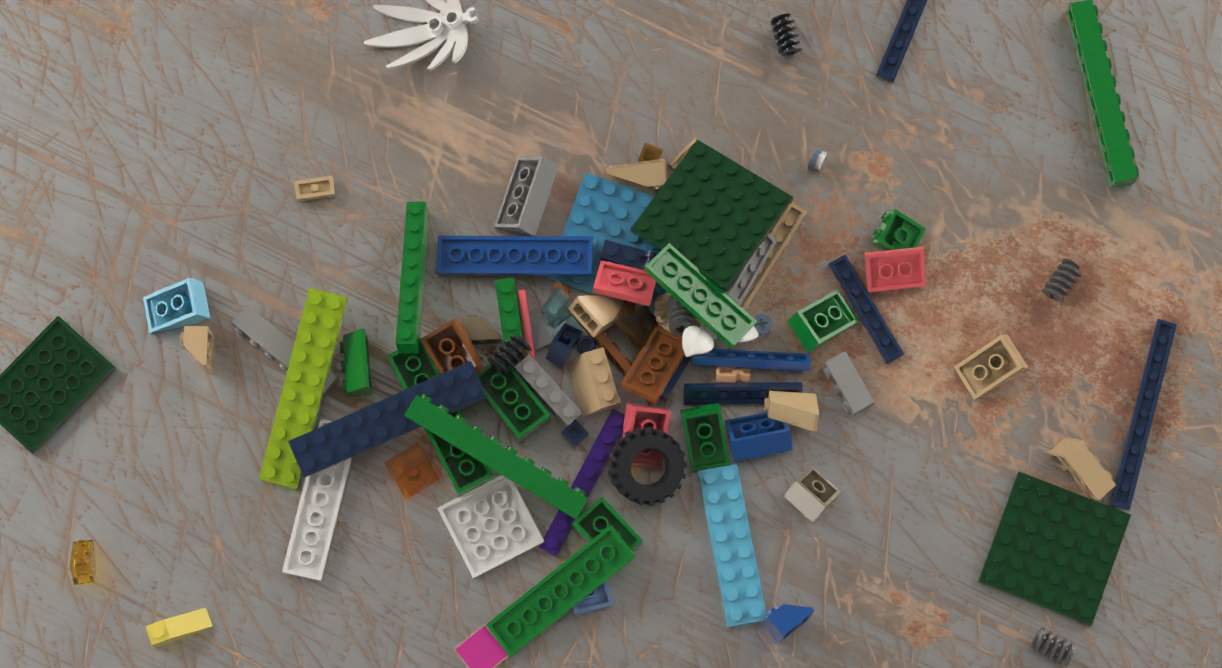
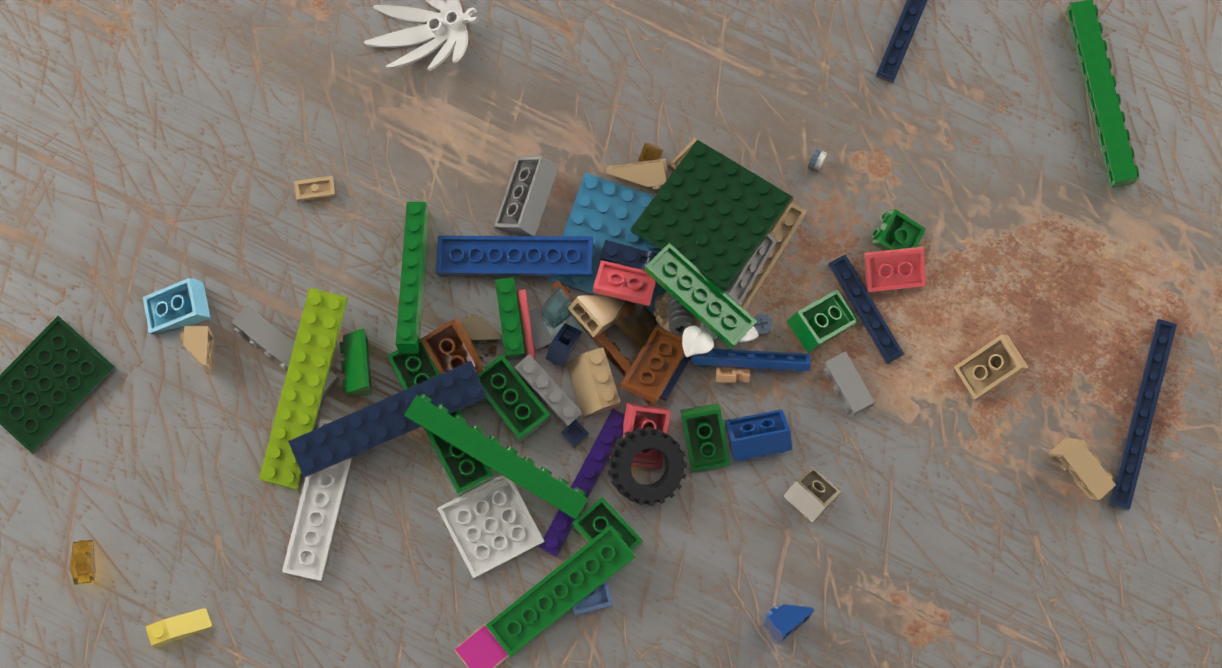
clear orange slope [384,442,440,500] -> none
black piece [487,334,532,376] -> none
dark blue plate [577,336,596,354] -> none
dark blue plate [683,382,802,404] -> none
medium azure plate [698,464,767,628] -> none
tan slope [764,391,819,431] -> none
black piece [770,13,802,56] -> none
dark green plate [978,471,1131,626] -> none
dark grey piece [1030,627,1075,667] -> none
dark grey piece [1041,258,1081,302] -> none

